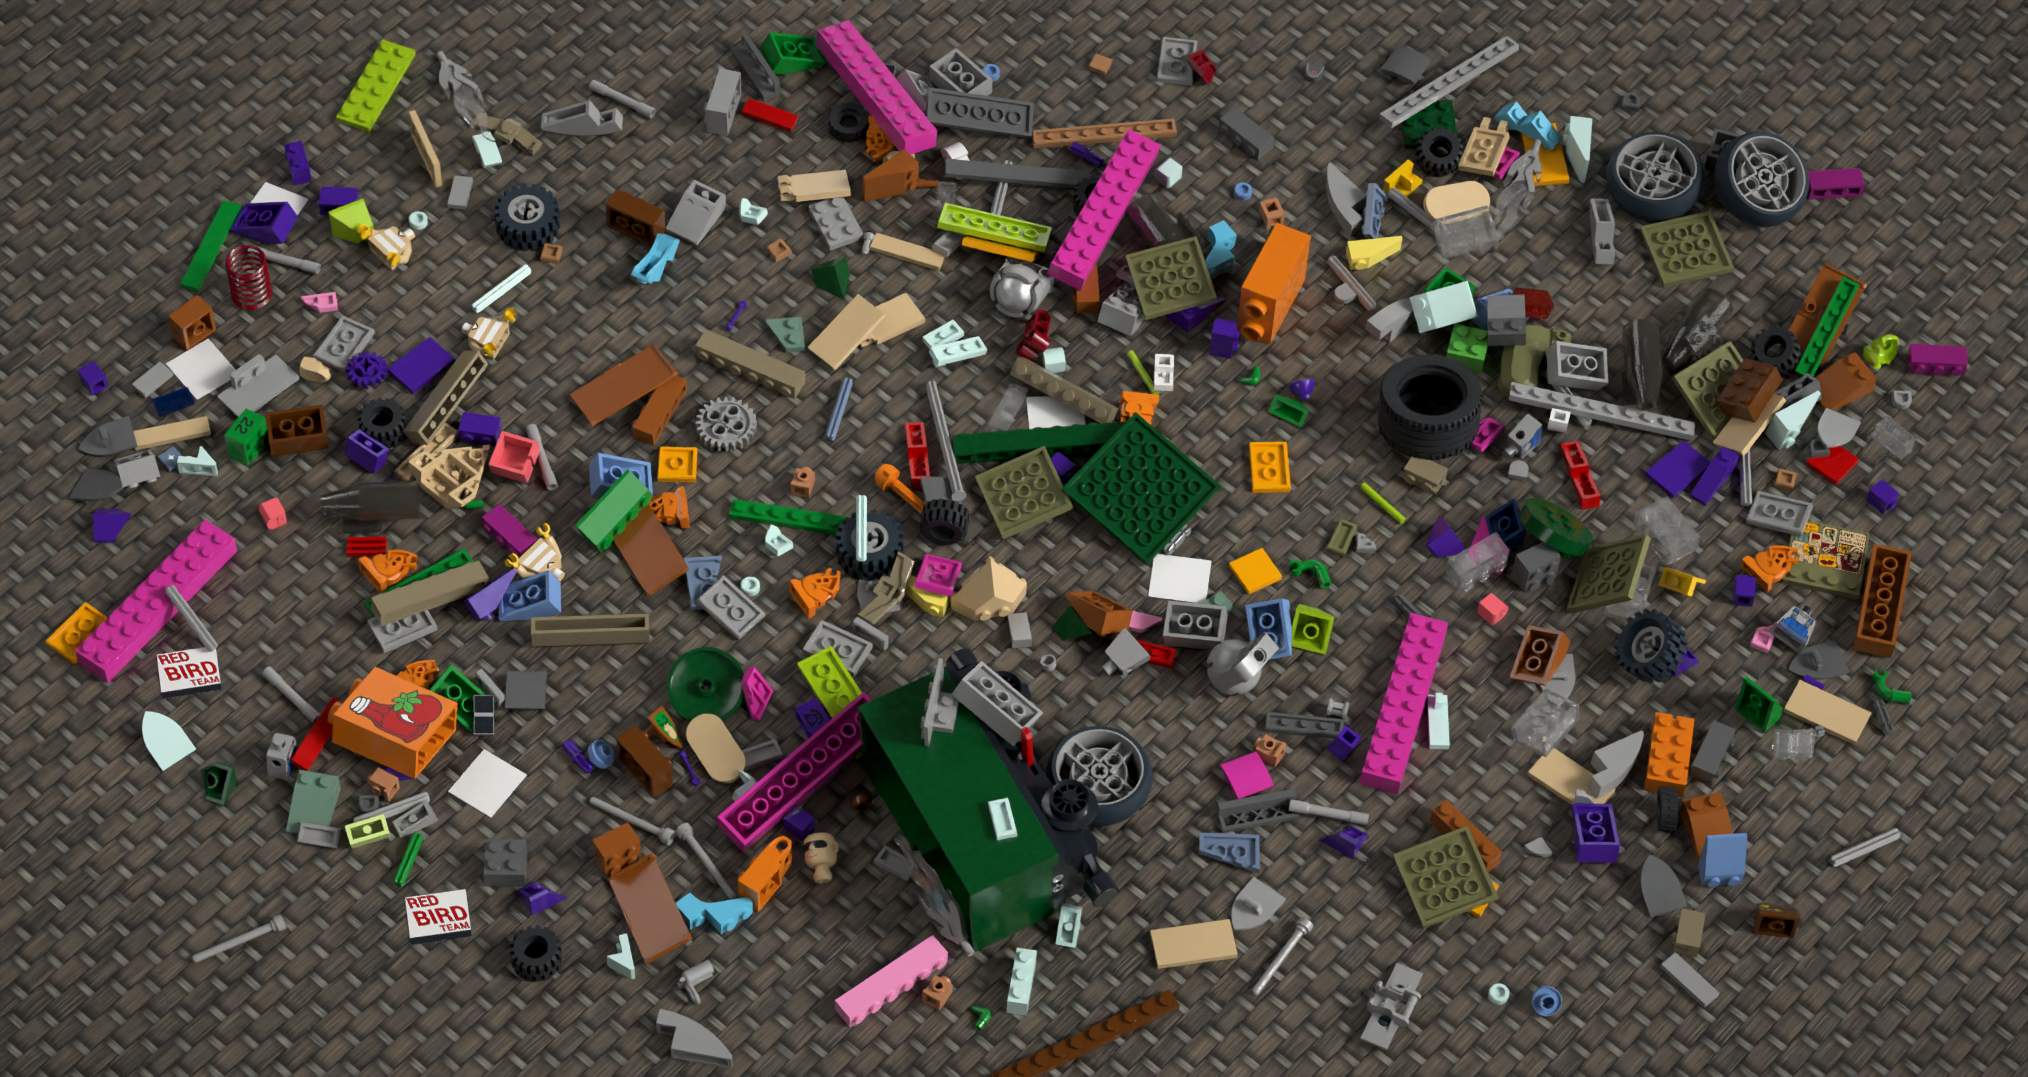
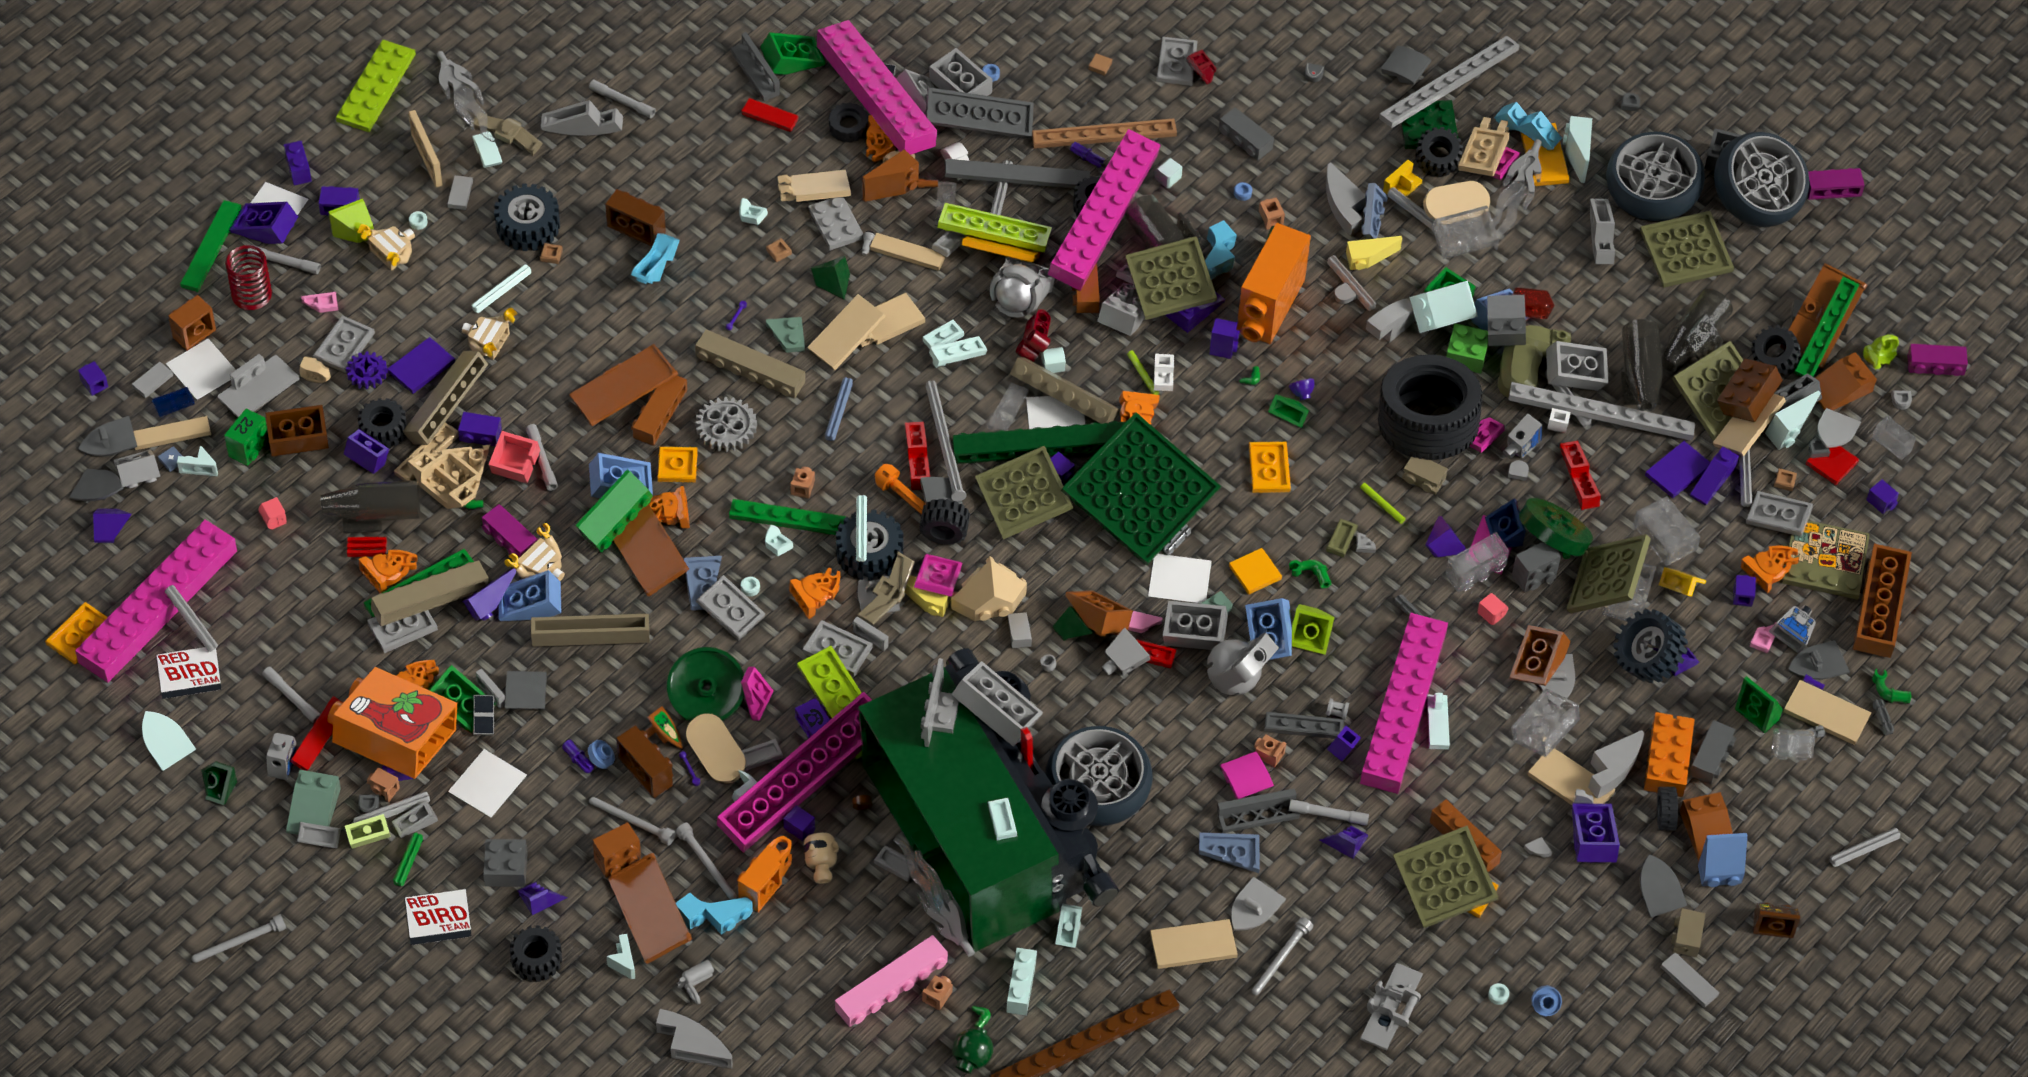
light grey slope [666,180,726,245] -> none
light grey brick [703,68,741,136] -> none
none -> dark green brick [952,1027,994,1074]

